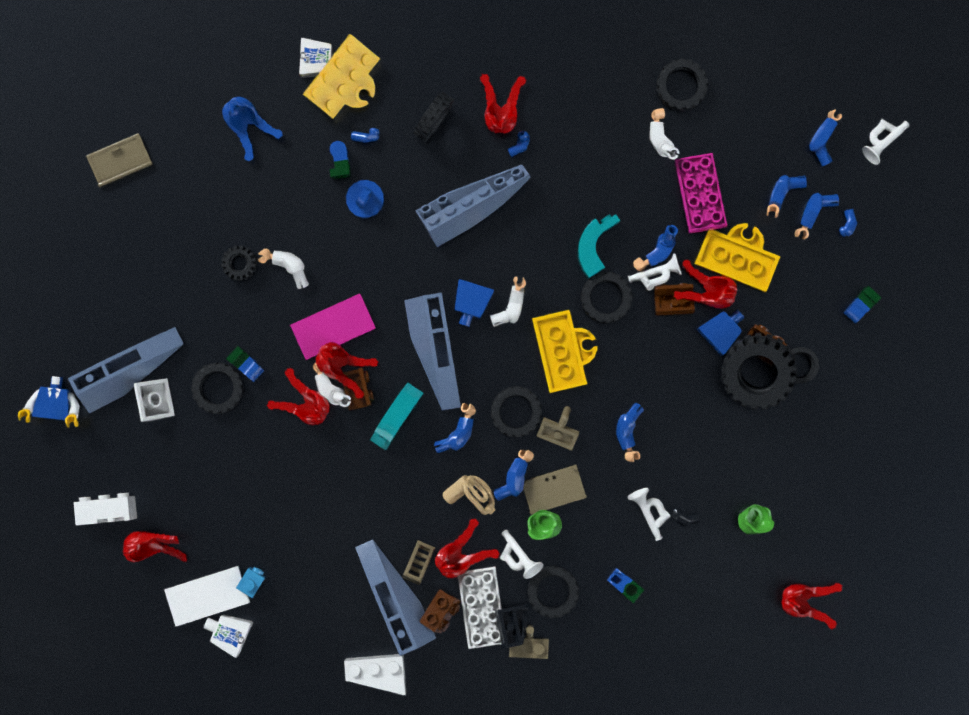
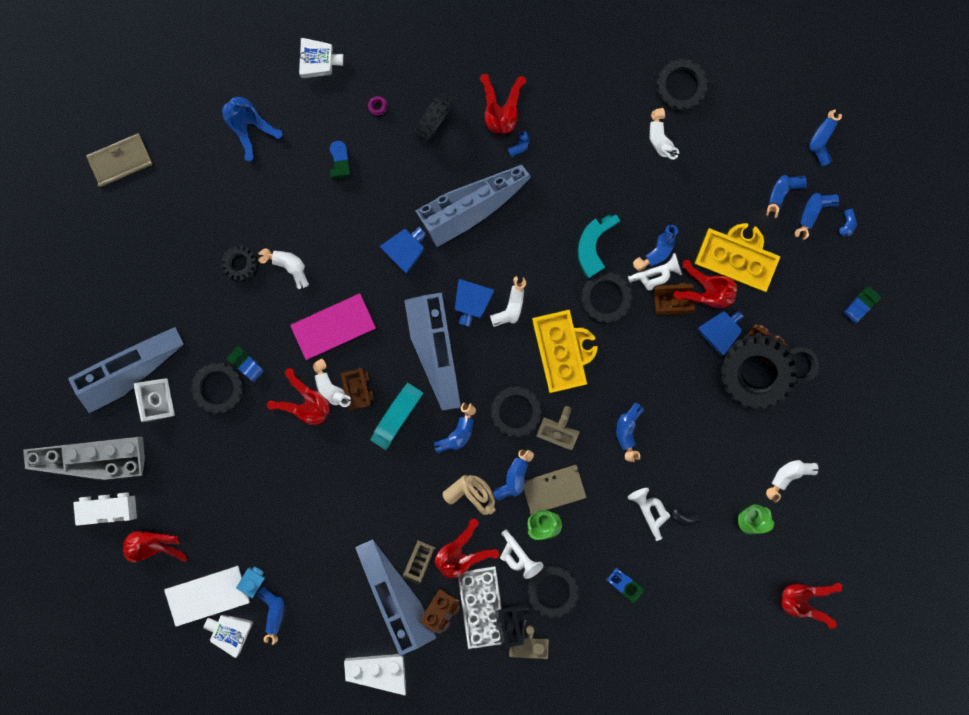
torso [18,376,80,428] -> none
yellow plate [302,34,380,119] -> none
red hair [316,342,378,399] -> none
blue tile [346,180,384,218] -> none
blue arm [351,128,380,143] -> none
dark pink tile [675,153,727,234] -> none
white piece [862,119,910,165] -> none
none -> light grey wedge [23,437,145,480]
none -> blue arm [256,586,284,645]
none -> magenta plate [368,96,387,116]
none -> blue torso [380,227,427,274]
none -> white arm [766,460,818,502]

